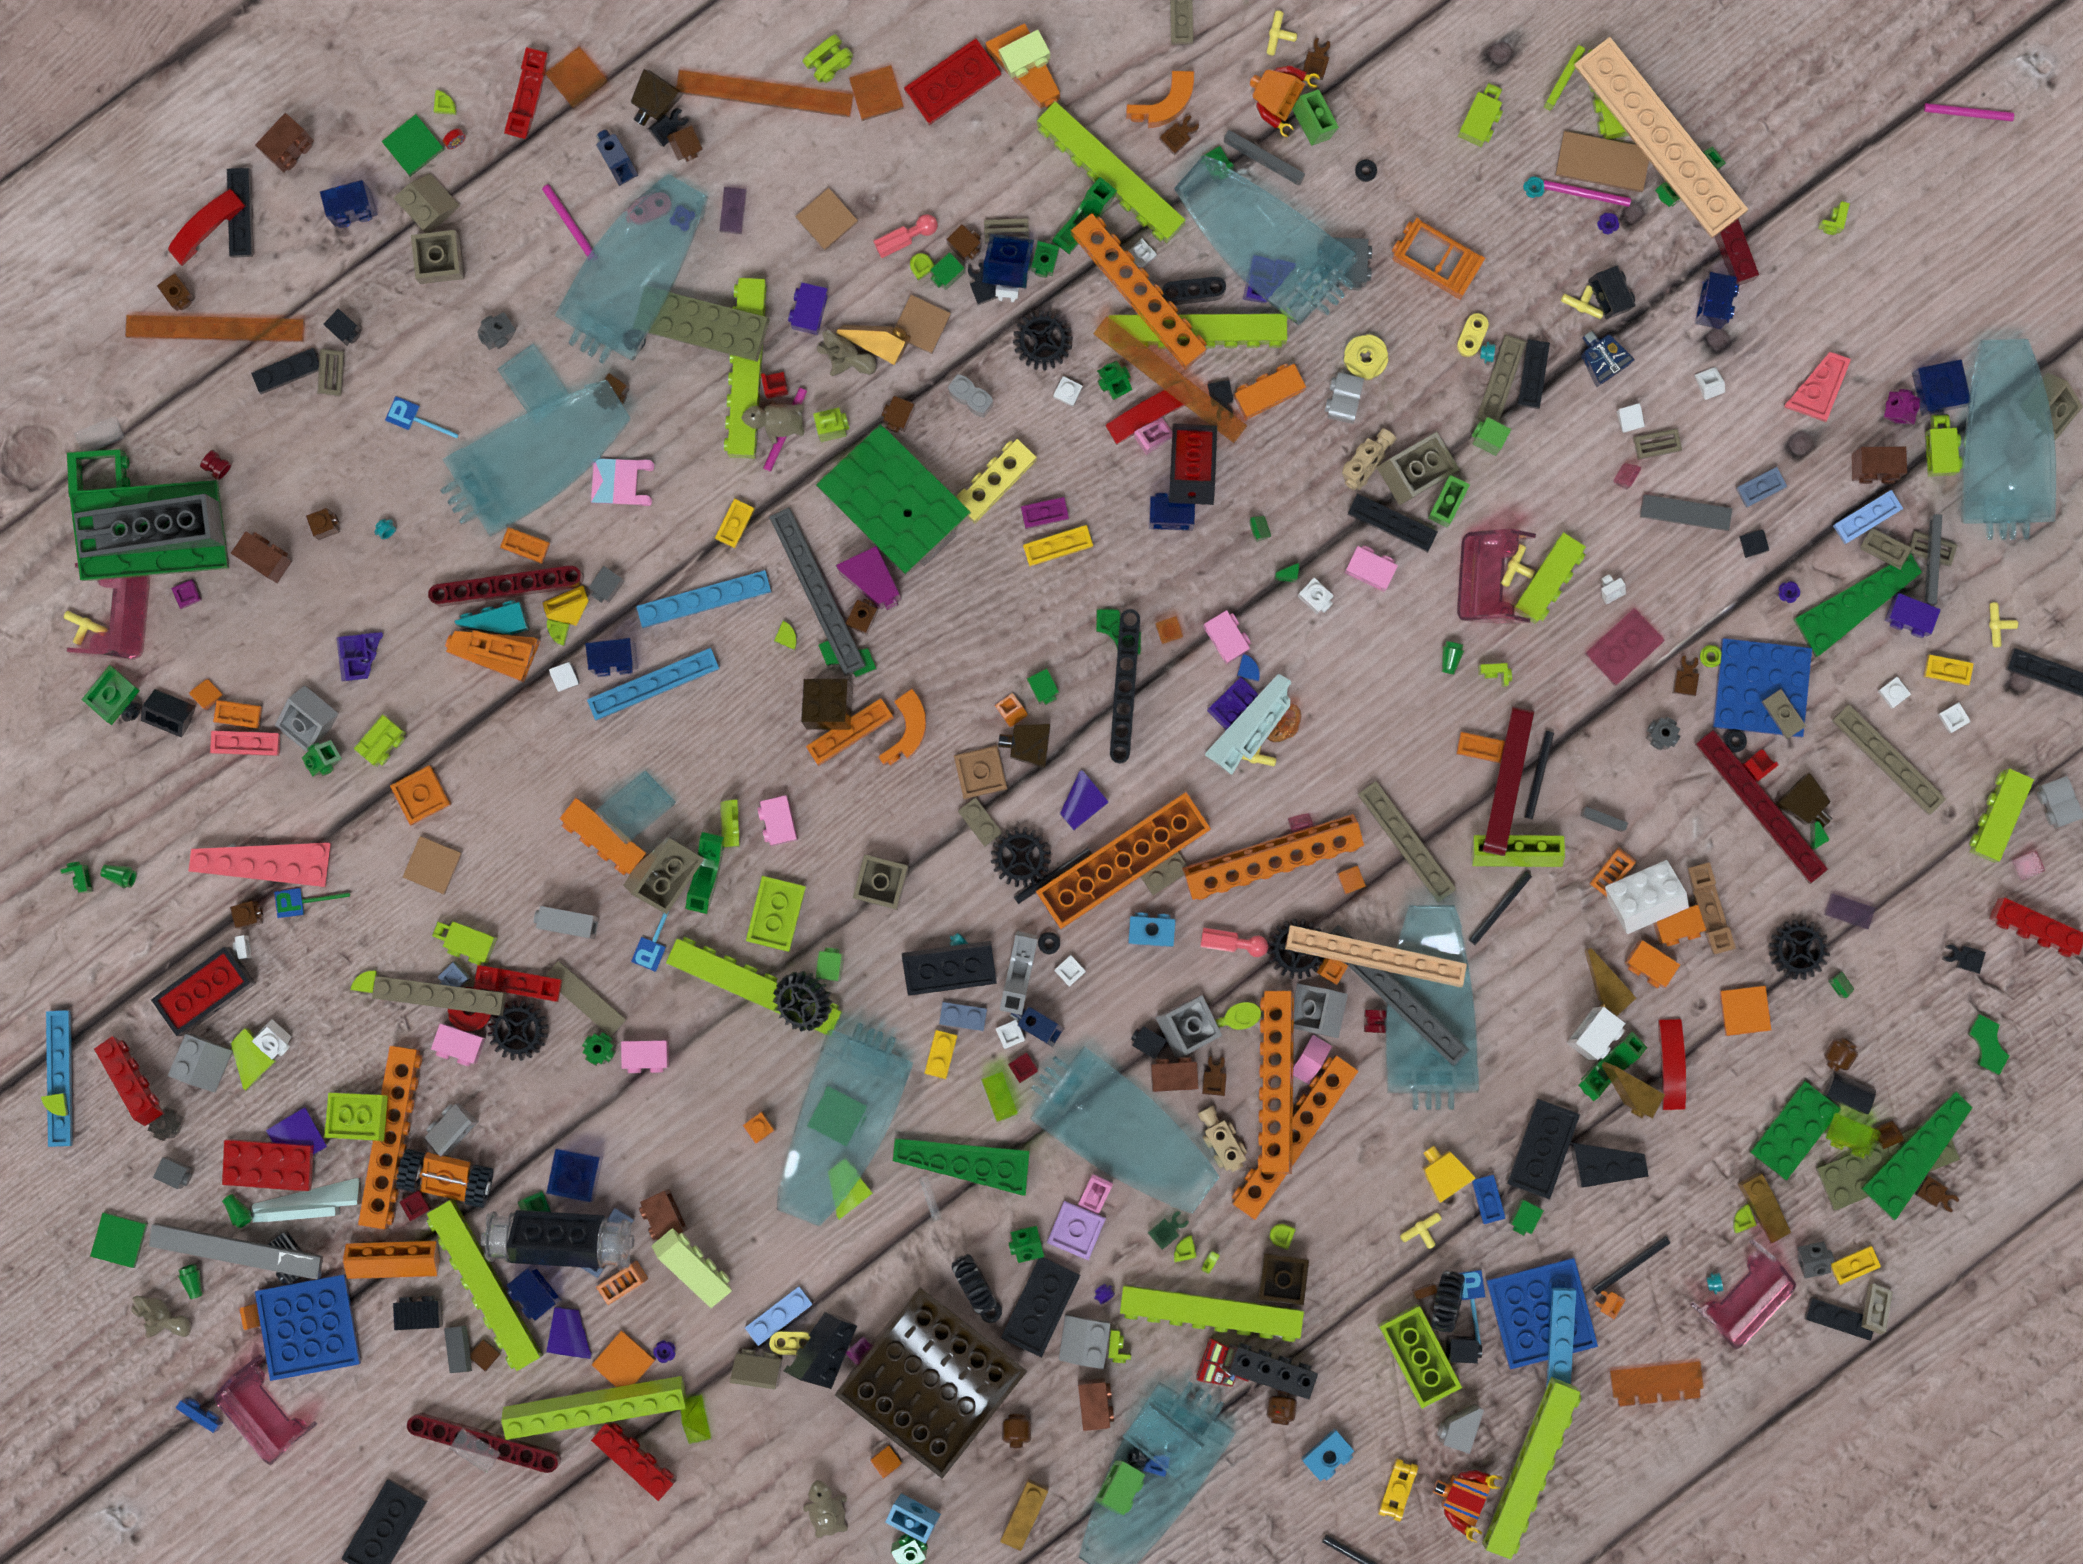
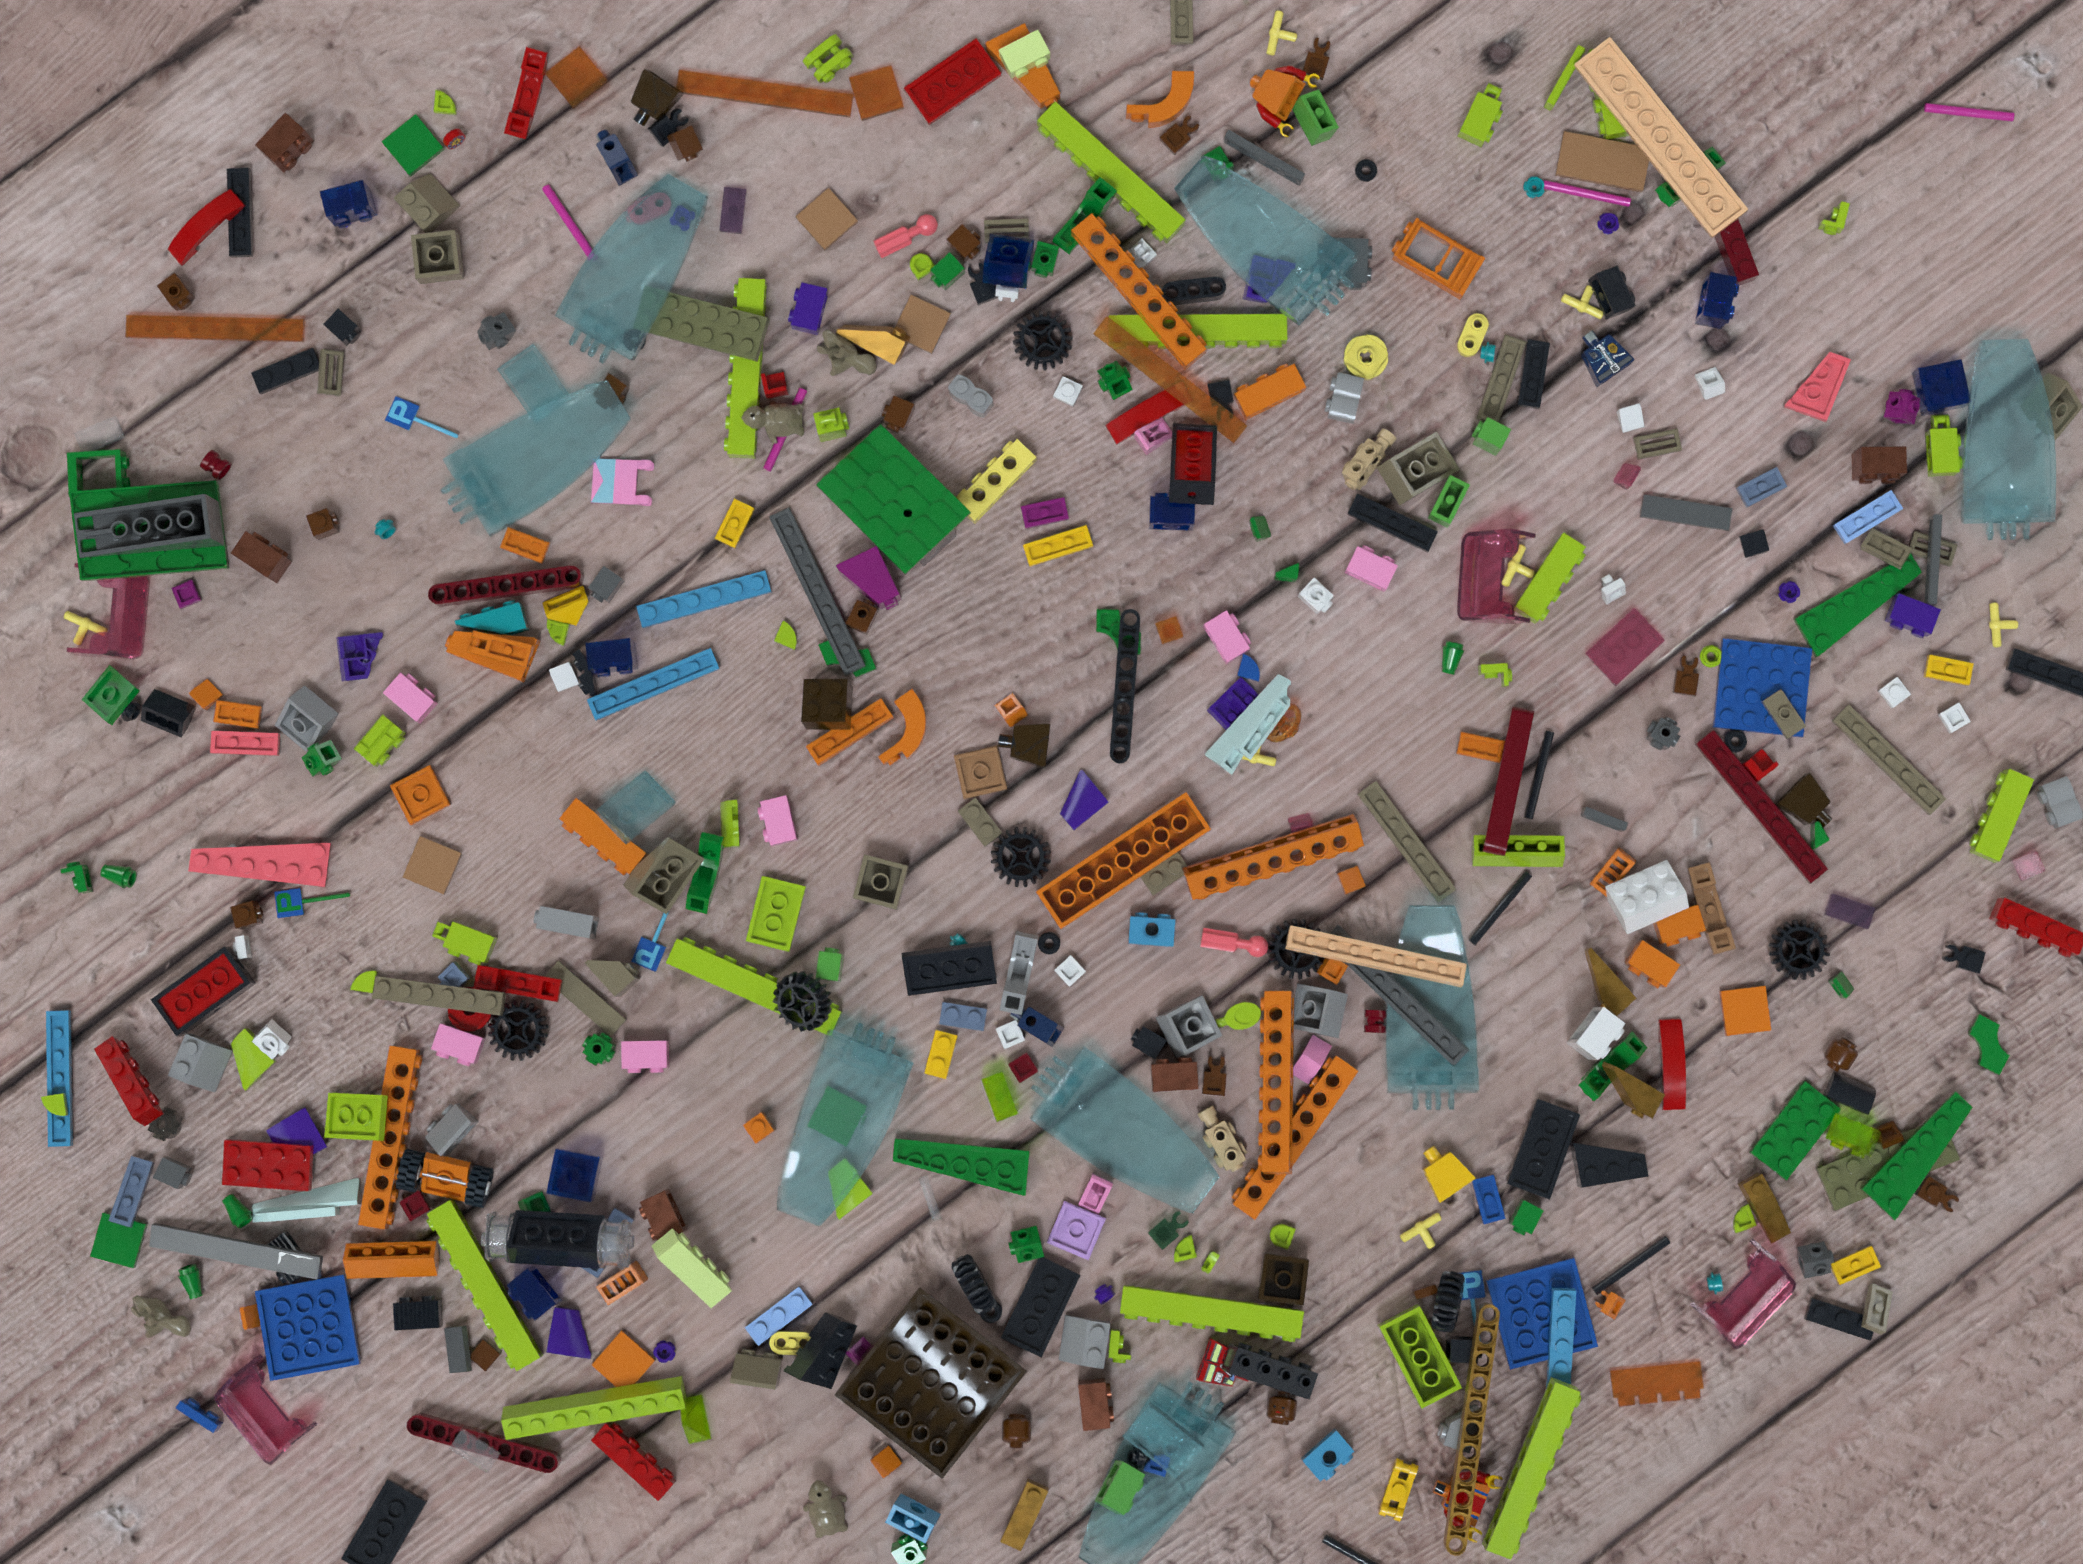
black bar [1014,848,1092,904] -> none
green brick [1027,669,1059,705] -> none
none -> sand blue plate [108,1156,154,1228]
none -> bright pink brick [383,672,438,724]
none -> black slope [572,649,597,697]
none -> dark tan slope [585,960,640,997]
none -> pearl gold beam [1443,1303,1500,1556]

